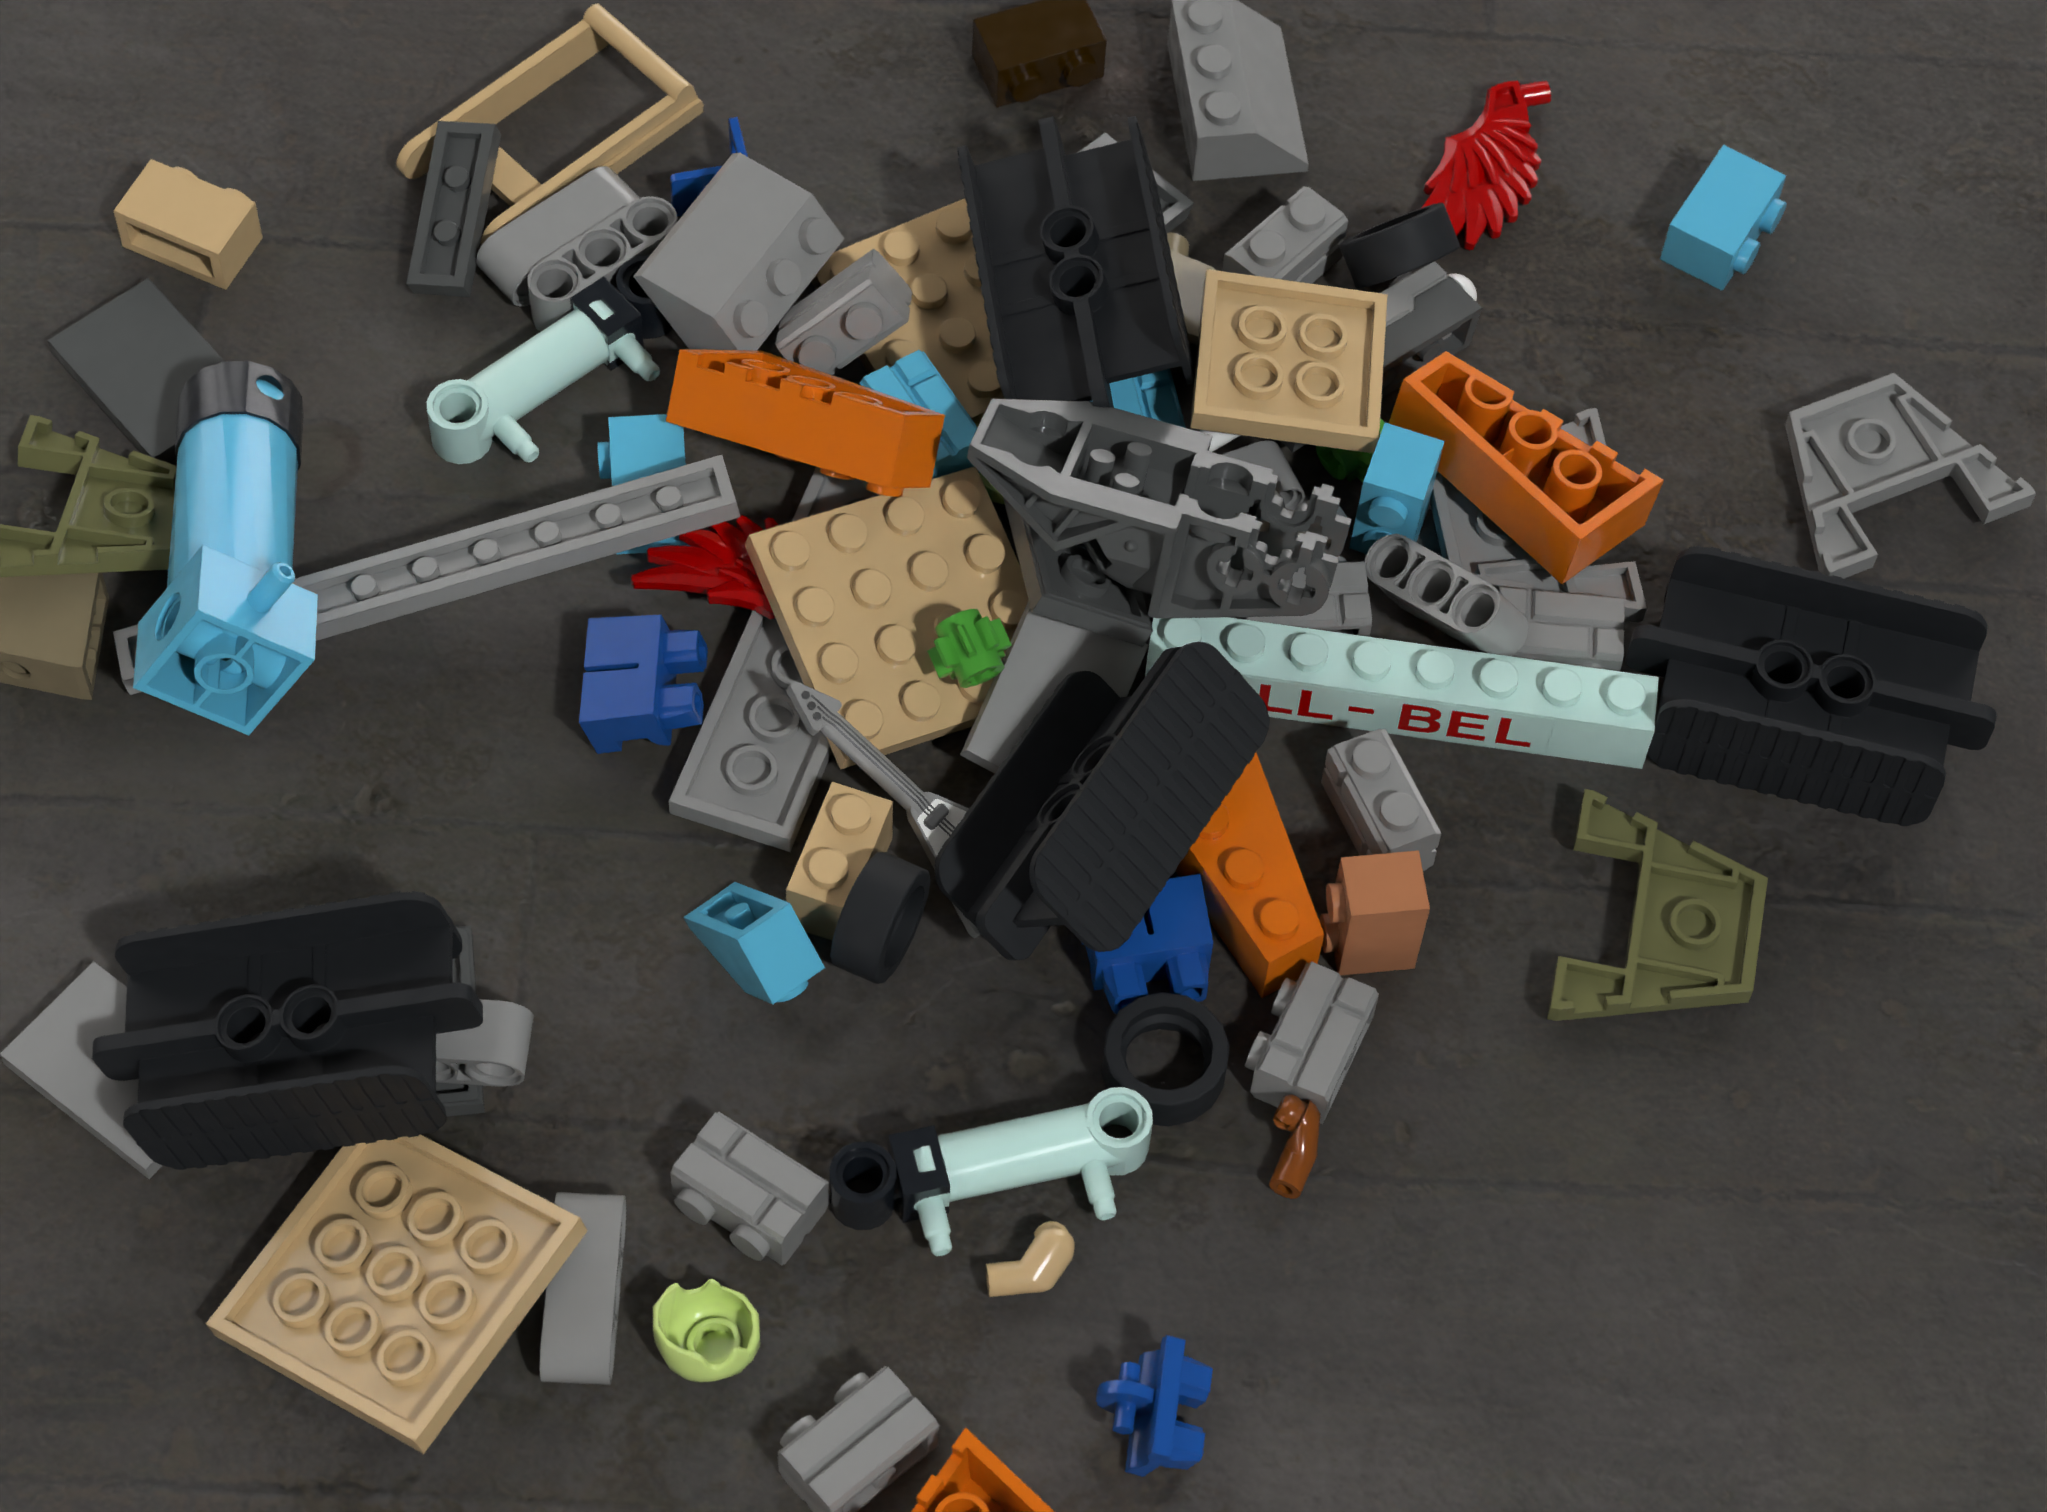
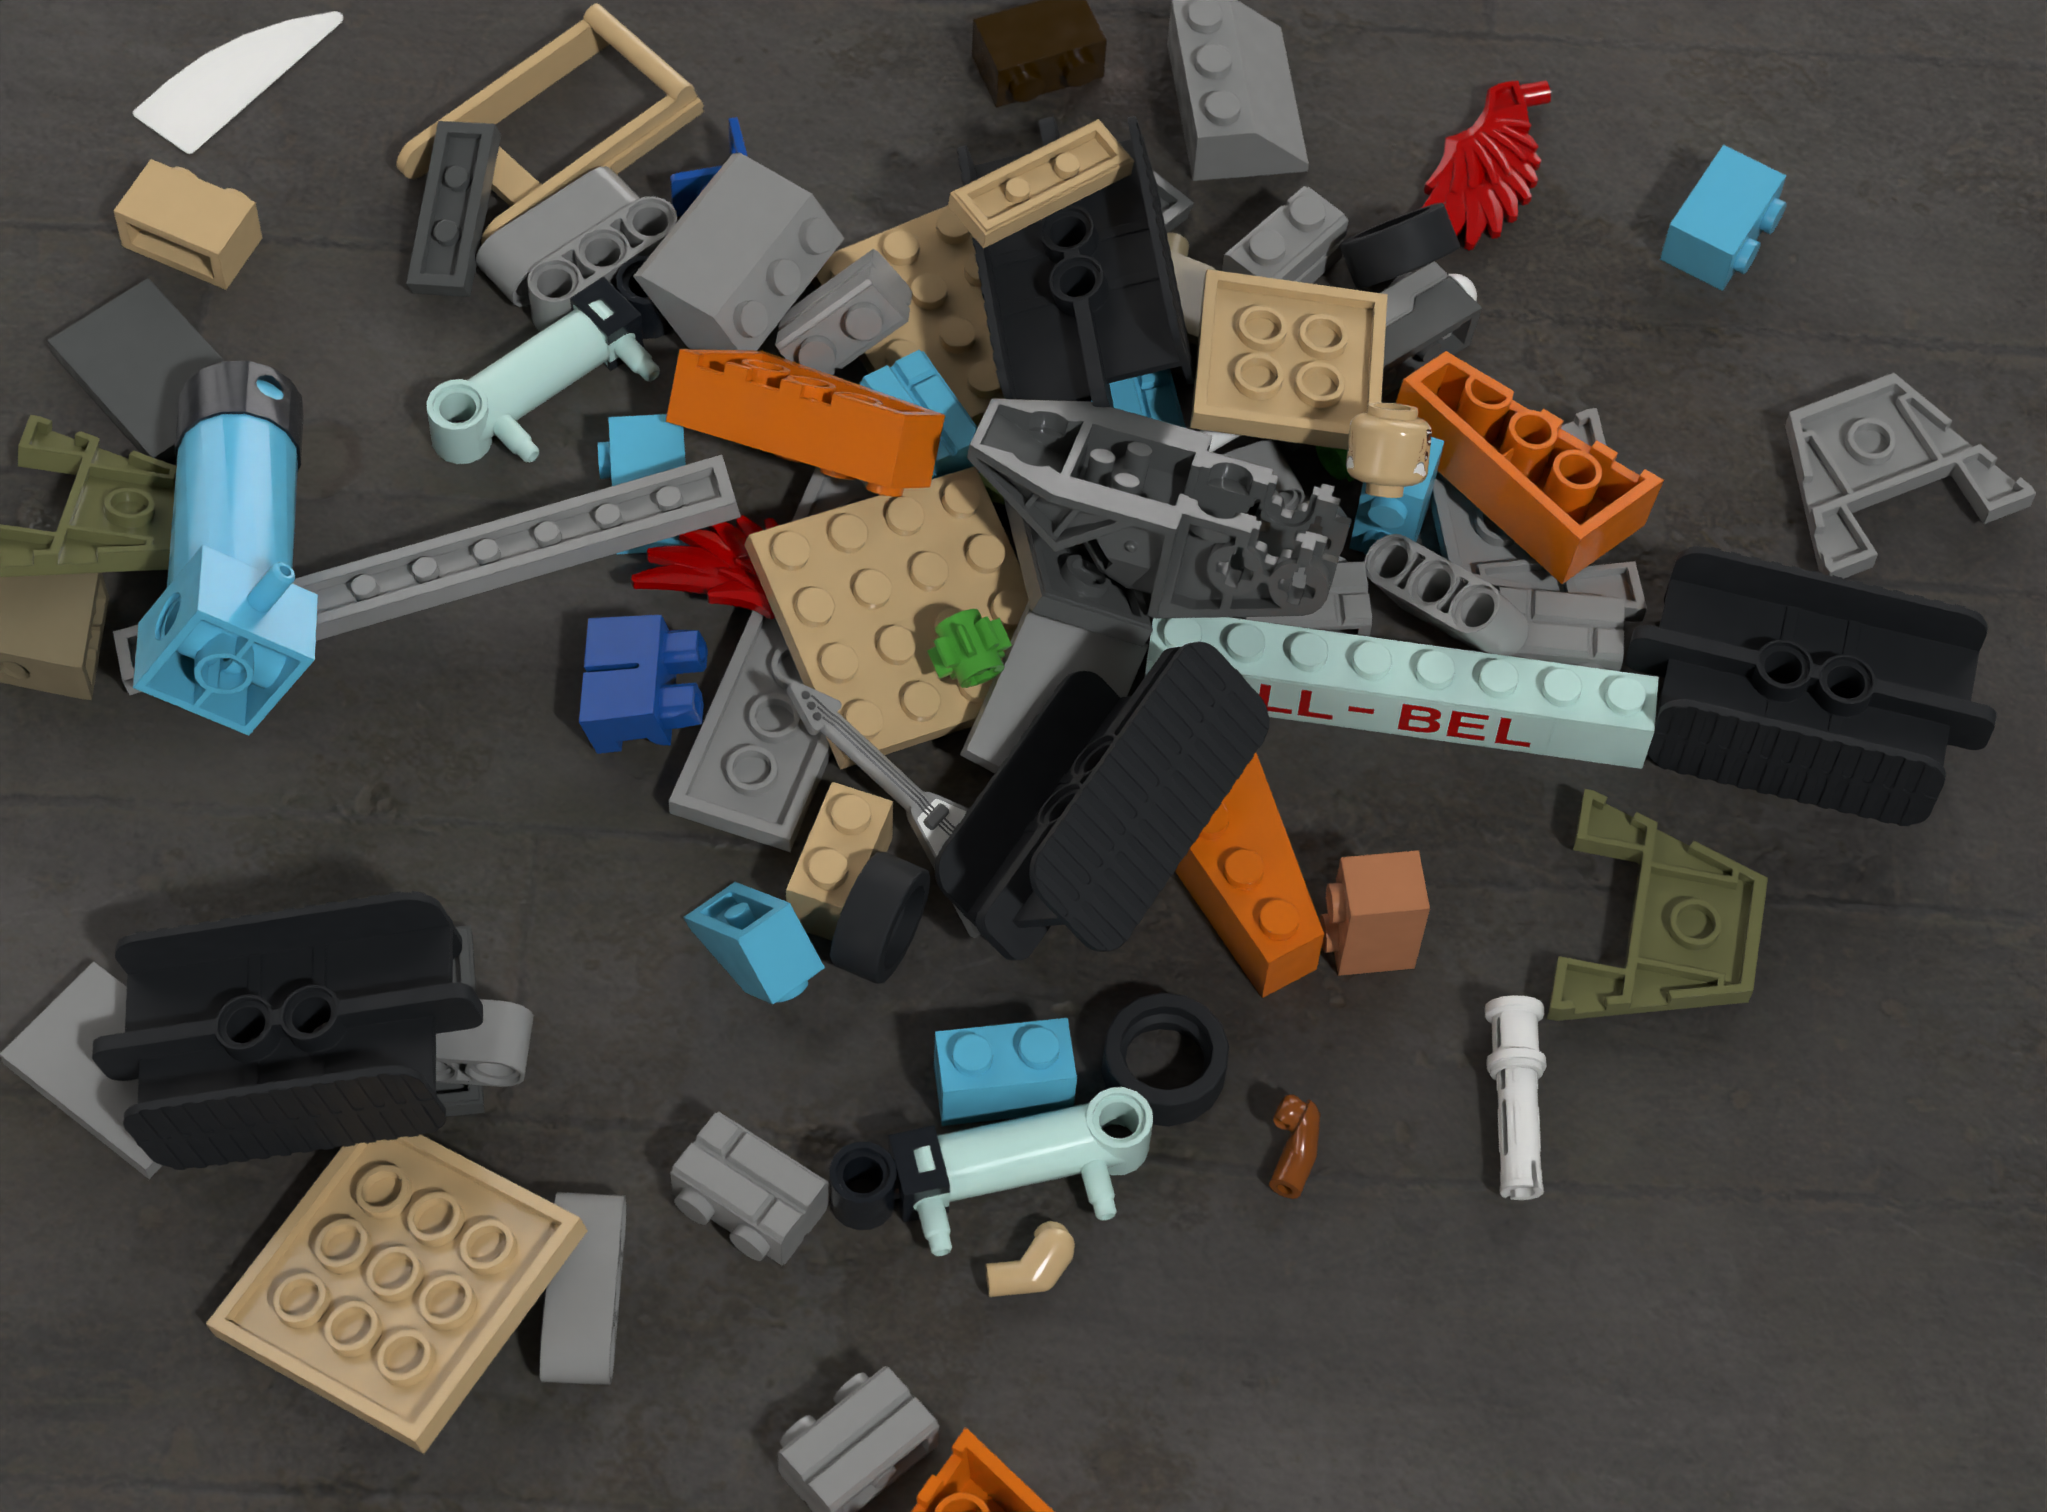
yellowish green hair [653,1279,760,1382] -> none
blue hips [1081,874,1213,1014] -> none
blue hips [1096,1335,1213,1477] -> none
light grey brick [1245,961,1379,1124] -> none
light grey brick [1321,729,1441,871] -> none
none -> white sticker [133,11,343,154]
none -> medium azure brick [934,1018,1077,1126]
none -> tan tile [948,119,1134,249]
none -> tan head [1346,402,1432,498]
none -> white pin [1484,995,1547,1200]

